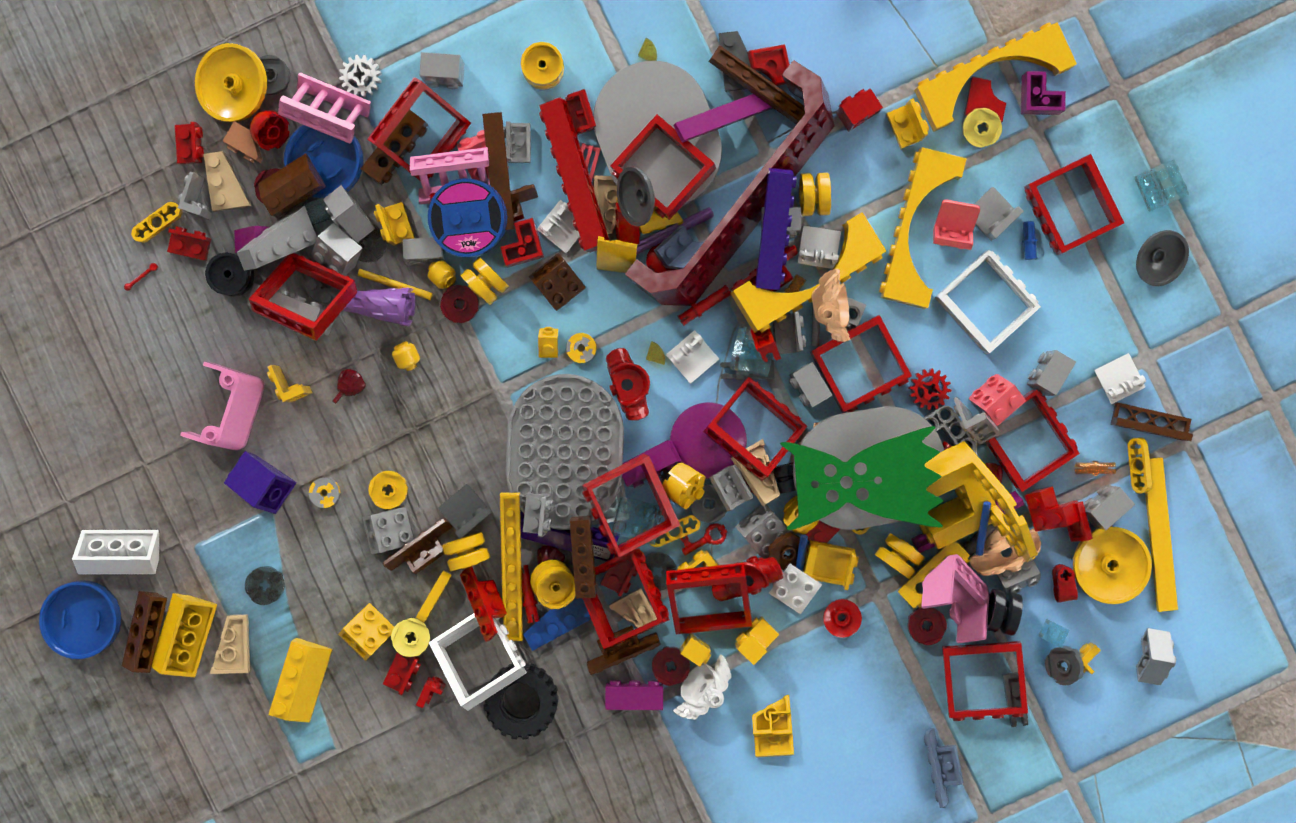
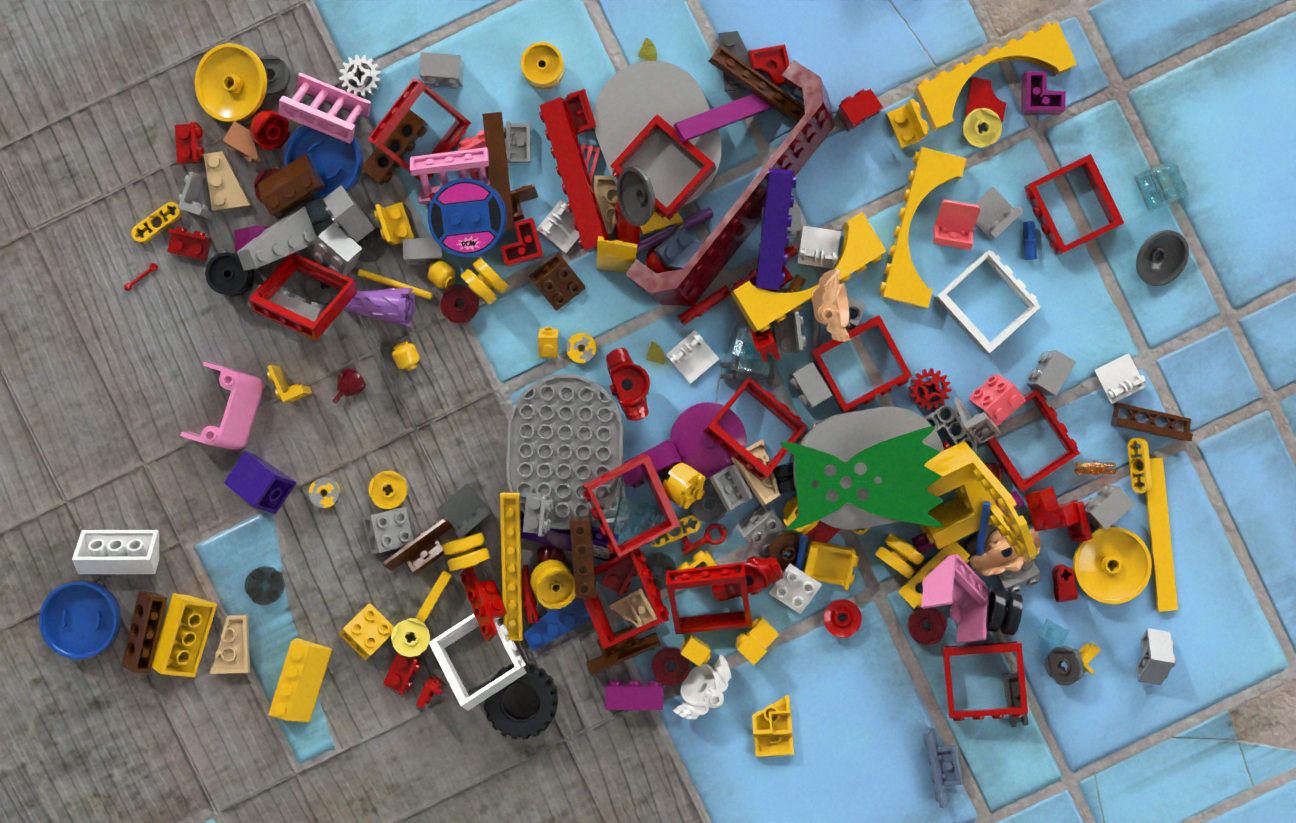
yellow wheel [799,172,831,216] -> none

